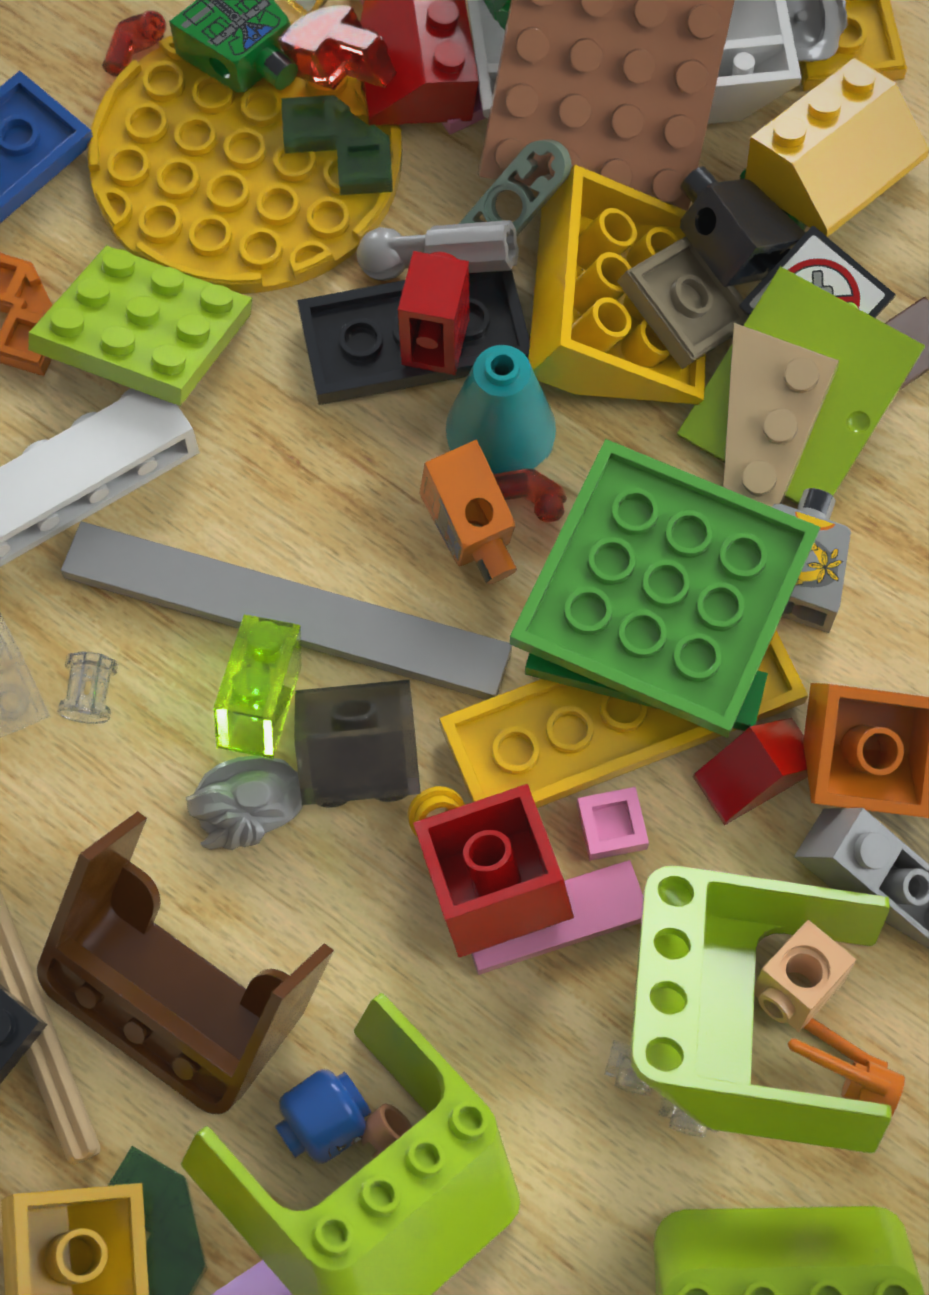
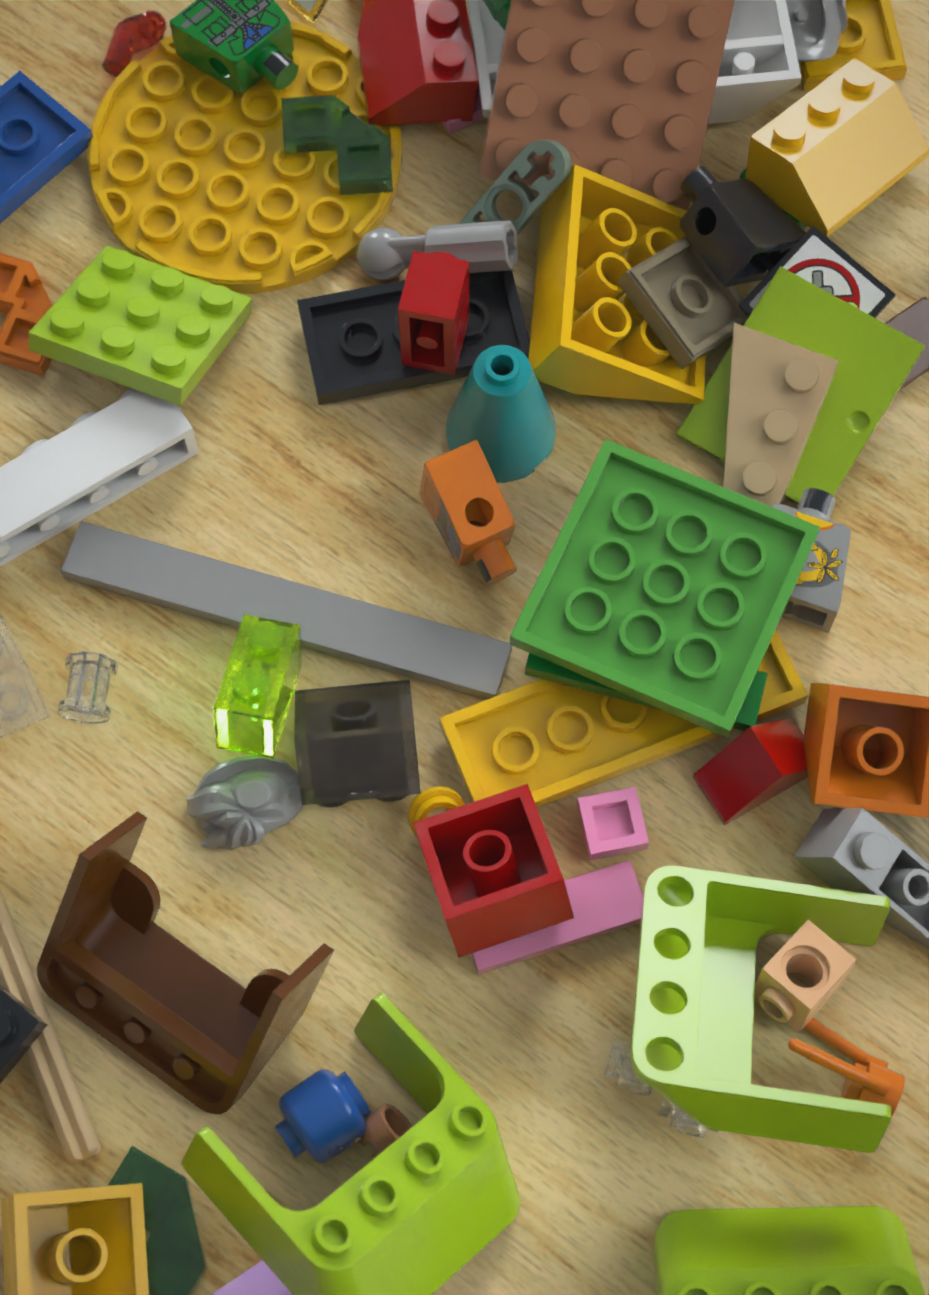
clear red brick [277,5,397,90] -> none
clear red arm [493,468,567,522] -> none

